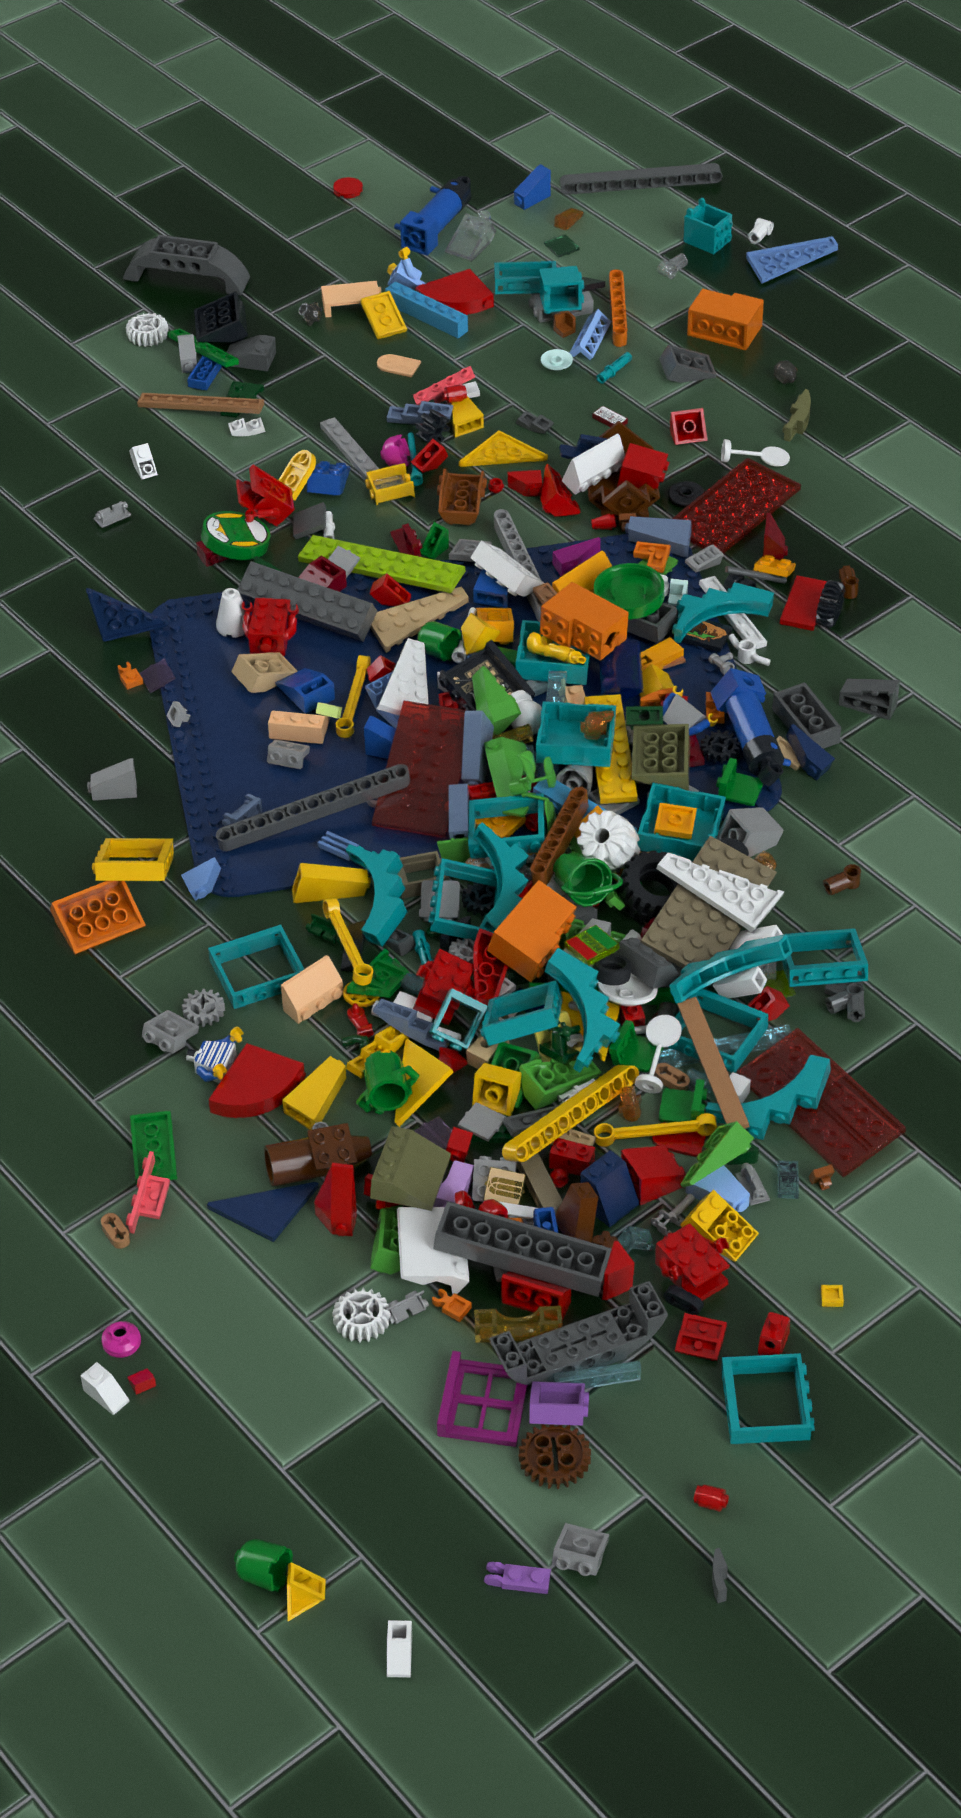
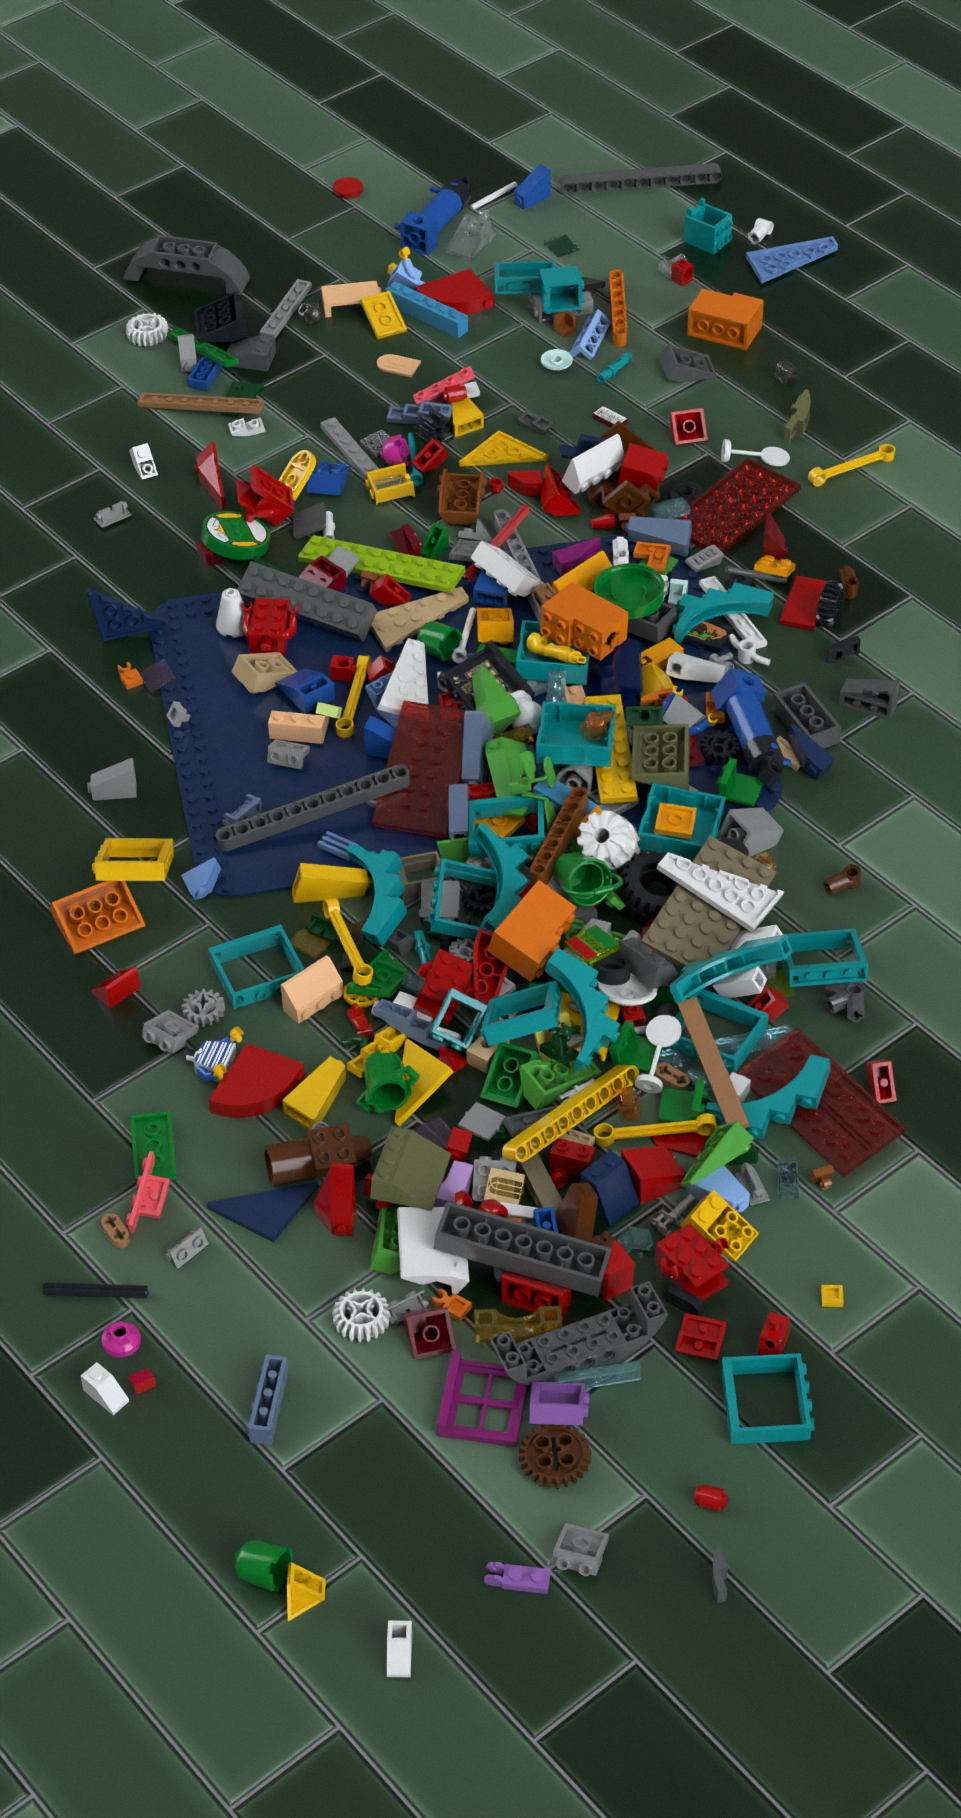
yellow slope [461,612,500,656] -> none
yellow slope [472,1063,522,1116] -> none
clear orange slope [554,208,584,230] -> none
none -> black axle [43,1283,149,1298]
none -> red slope [91,966,141,1008]
none -> light grey hinge [165,1227,209,1269]
none -> red wedge [194,442,226,510]
none -> sand blue brick [246,1354,289,1446]
none -> light grey plate [259,279,312,338]
none -> clear yellow piece [290,926,332,959]
none -> red brick [330,655,357,682]
none -> light grey piece [360,430,390,457]
none -> dark orange tile [361,570,380,590]
none -> dark red slope [402,1307,456,1360]
none -> light grey slope [458,519,494,542]
none -> red axle [463,504,531,582]
none -> white bar [469,181,518,211]
none -> white piece [613,537,629,566]
none -> clear light blue slope [652,497,691,519]
none -> white slope [666,652,726,683]
none -> red brick [671,258,694,286]
none -> yellow piece [808,444,895,487]
none -> black slope [827,636,861,664]
none -> red slope [866,1059,897,1104]

